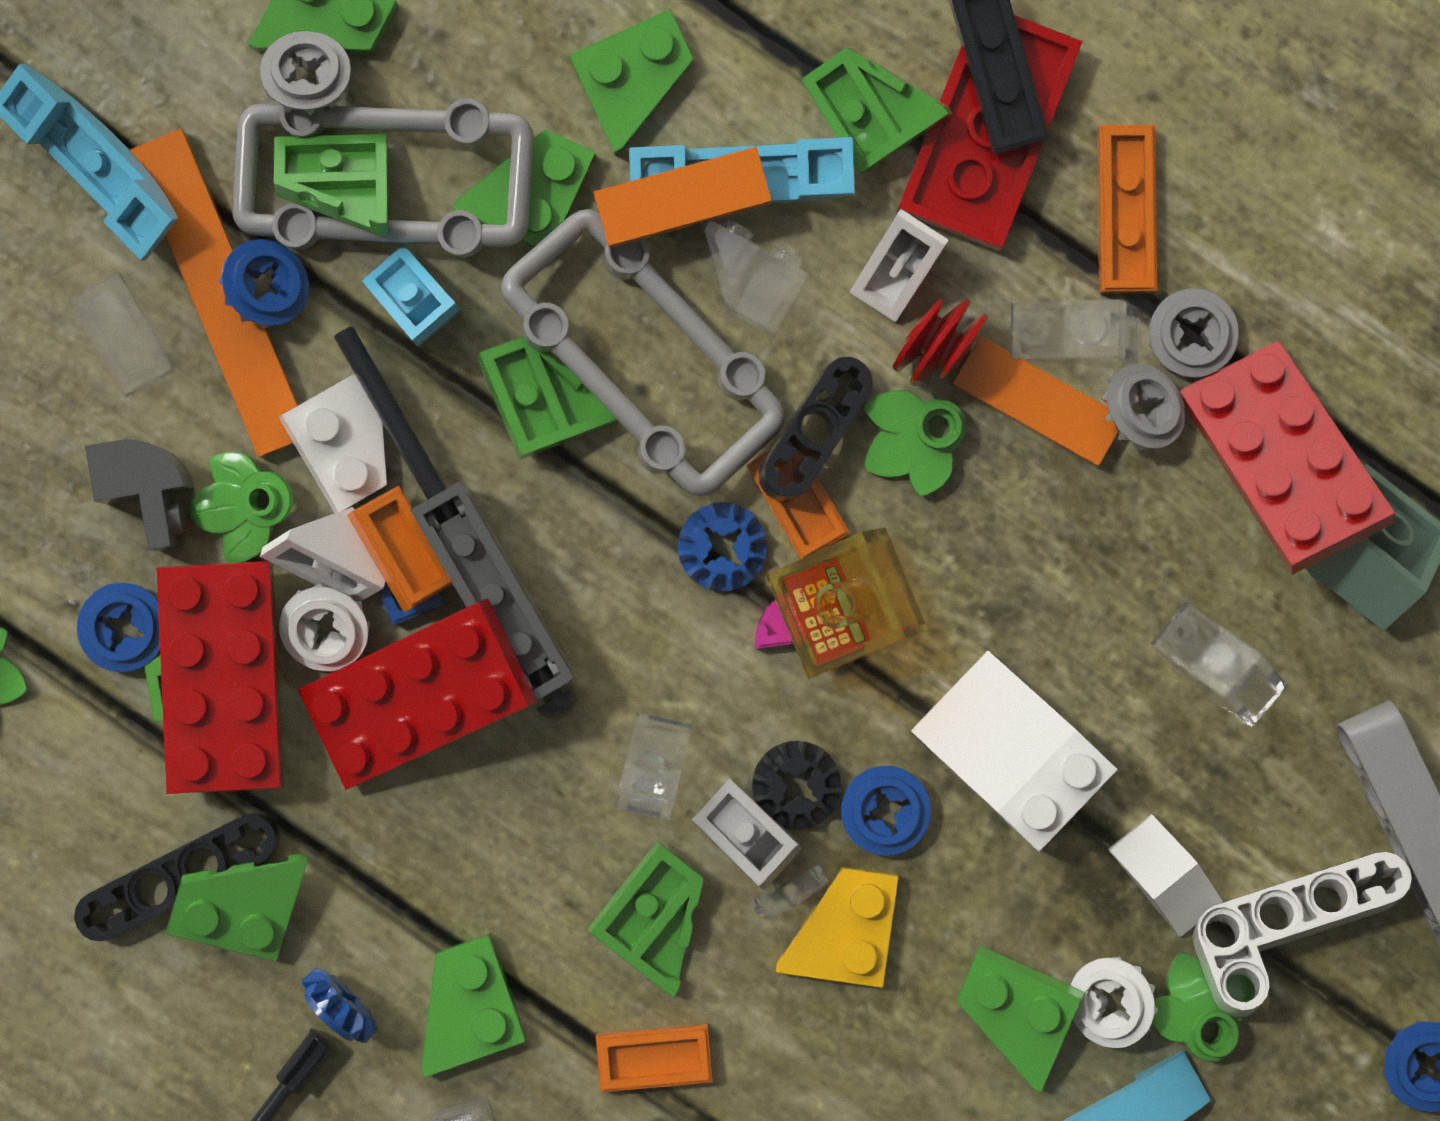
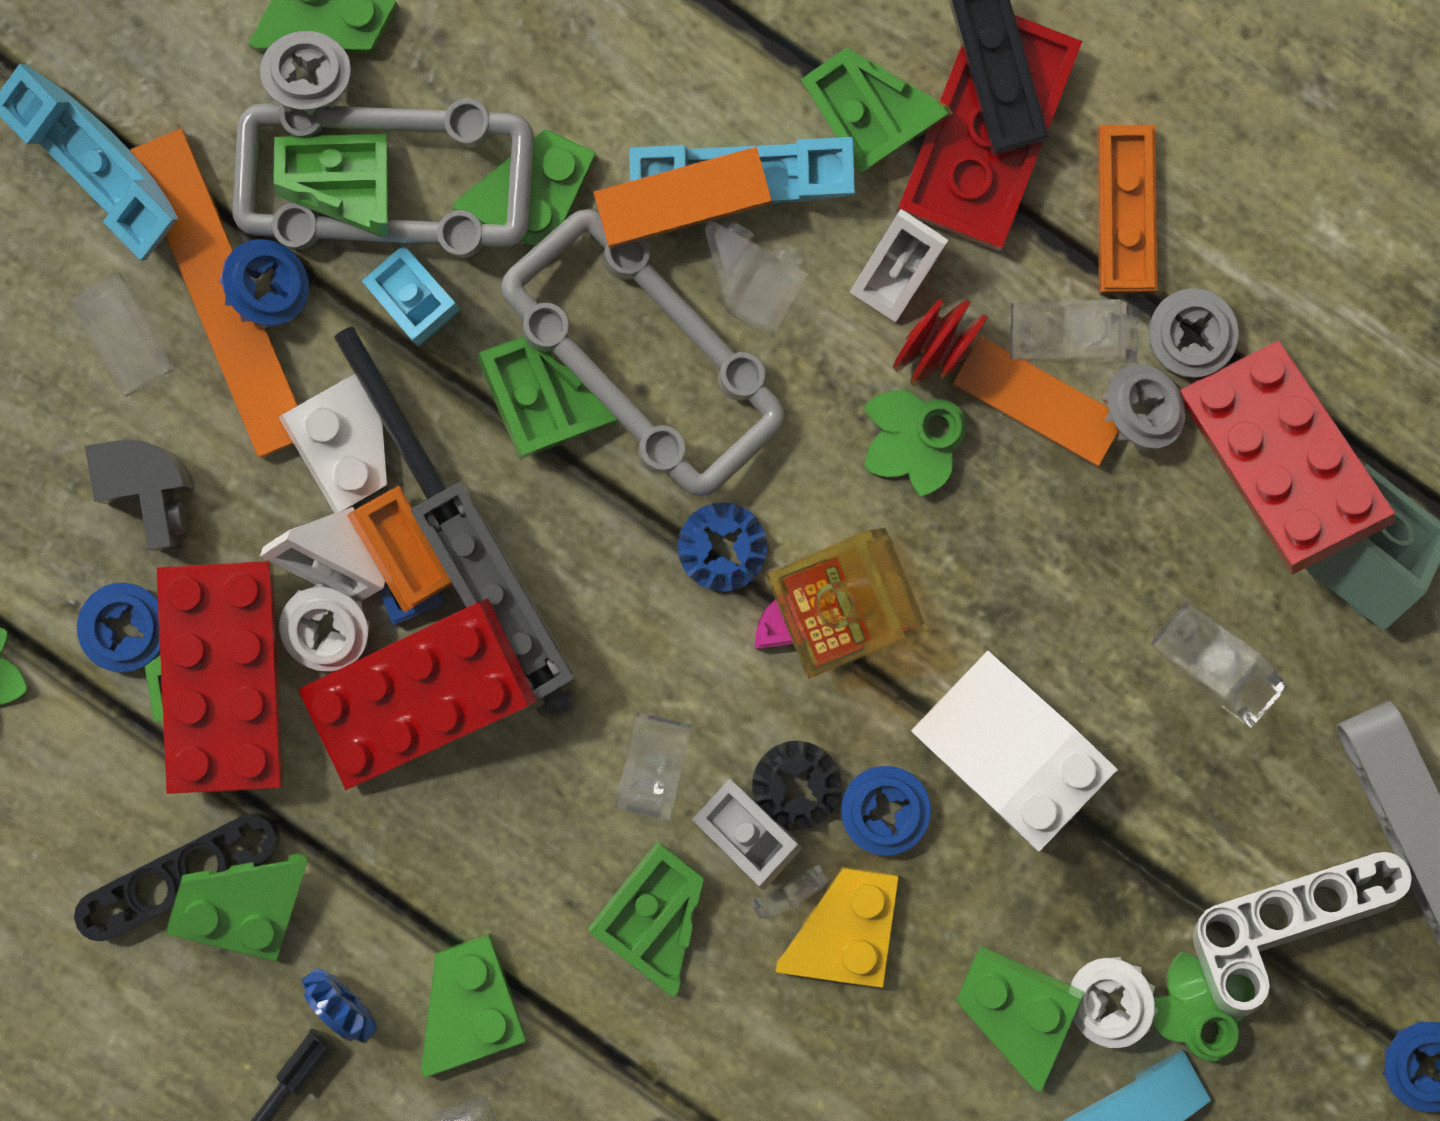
bright green plate [188,451,294,563] -> none
bright green wing [569,9,694,156] -> none
orange tile [596,1023,713,1093] -> none
orange tile [746,441,850,562] -> none
black beam [759,357,872,502] -> none
white slope [1108,815,1223,937] -> none

